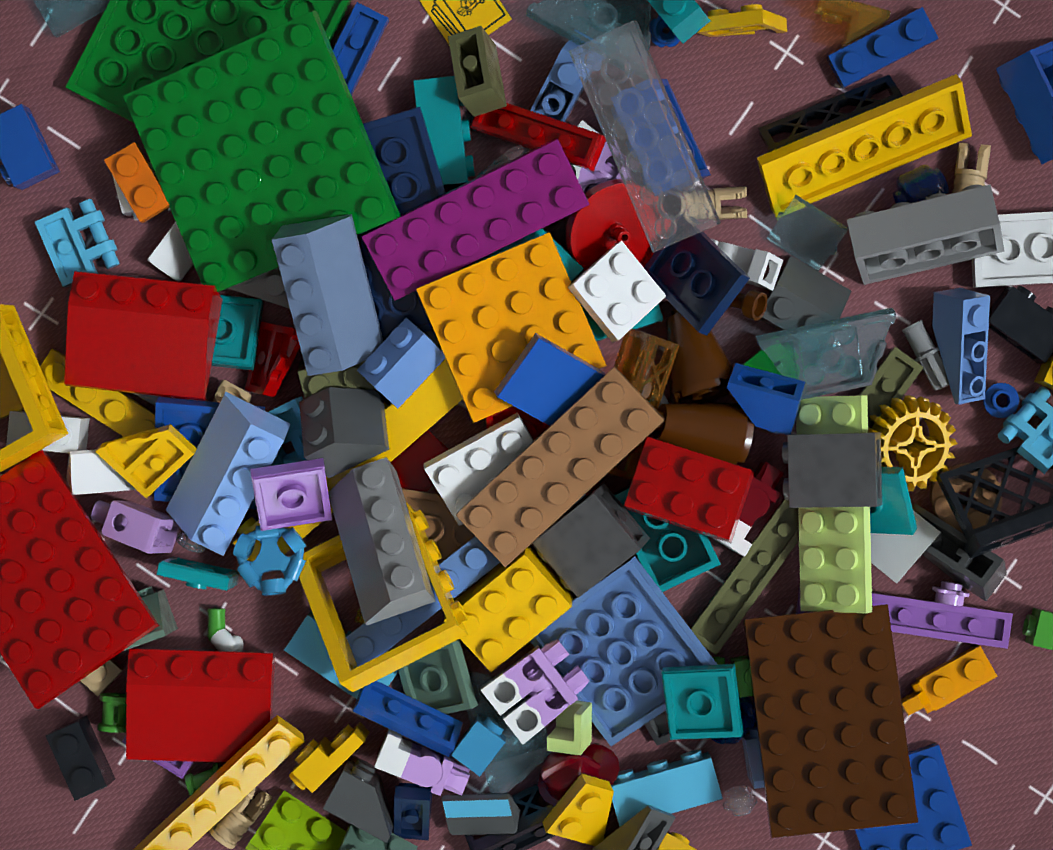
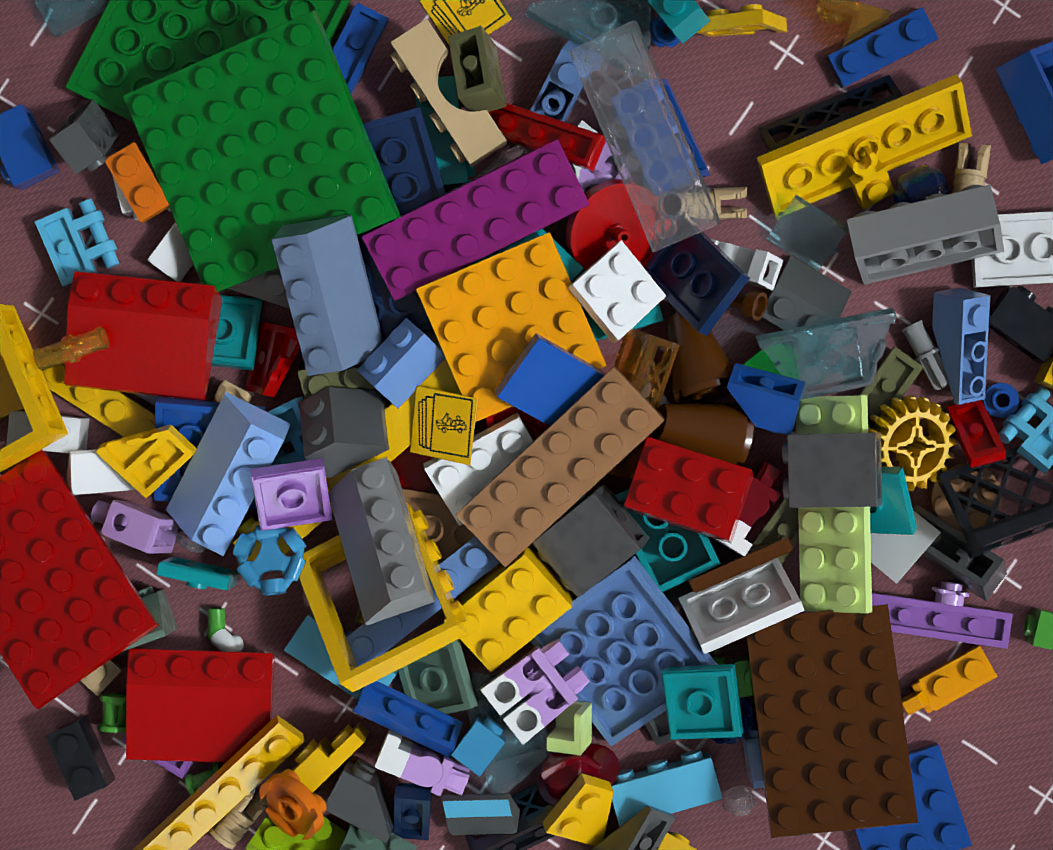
none -> clear yellow pin [33,326,109,371]
none -> dark grey brick [49,99,119,174]
none -> orange plate [259,769,327,840]
none -> tan arch [390,19,507,168]
none -> yellow sticker [410,386,478,466]
none -> white plate [679,557,804,654]
none -> reddish brown tile [688,535,793,593]
none -> yellow plate [847,145,895,210]
none -> red plate [947,400,1006,468]

